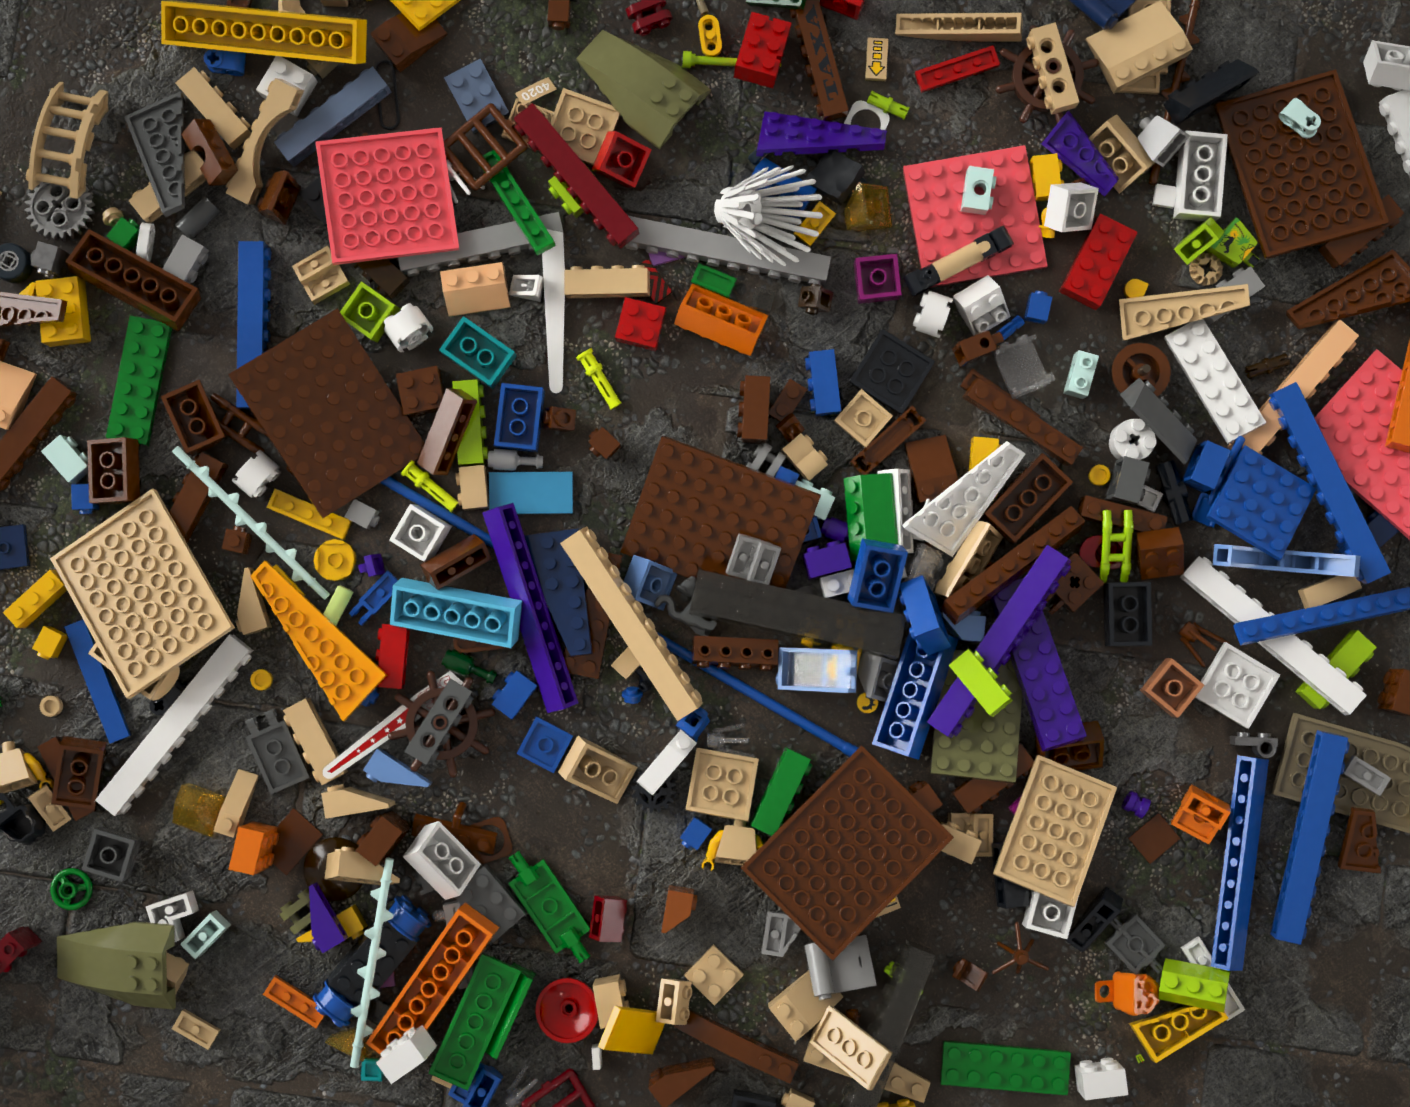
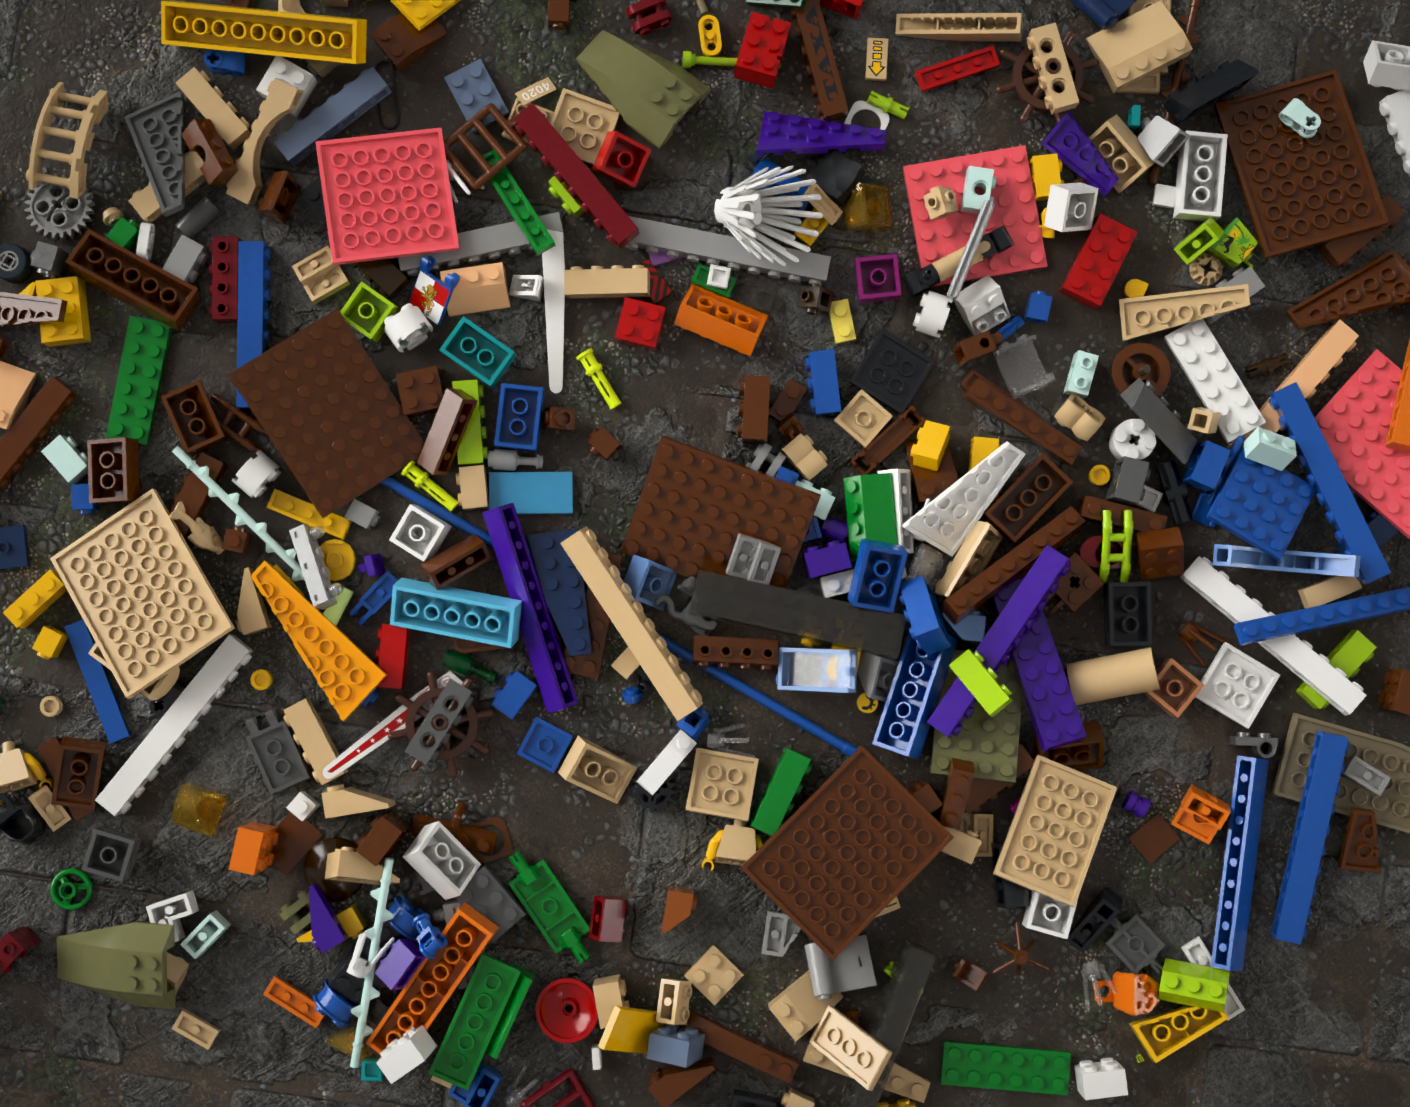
tan slope [213,769,259,838] -> none
medium blue slope [363,748,433,787] -> none
blue brick [680,816,712,850] -> none
none -> tan animal [169,501,225,555]
none -> dark red brick [209,236,242,323]
none -> white brick [286,791,320,822]
none -> piece [289,524,344,610]
none -> white plant [346,932,395,978]
none -> brick [375,939,426,990]
none -> flag [408,256,460,326]
none -> blue connector [412,913,448,959]
none -> sand blue brick [647,1024,705,1068]
none -> white tile [707,264,731,290]
none -> tan tile [803,183,843,226]
none -> light yellow plate [829,299,856,344]
none -> yellow brick [910,420,950,471]
none -> tan brick [923,185,959,220]
none -> reddish brown arch [938,758,975,830]
none -> light grey axle [947,200,995,299]
none -> tan brick [1054,393,1106,442]
none -> tan brick [1067,647,1160,705]
none -> clear plant [1081,960,1118,1012]
none -> teal tile [1127,105,1141,131]
none -> tan brick [1188,407,1221,434]
none -> light aqua brick [1244,427,1297,471]

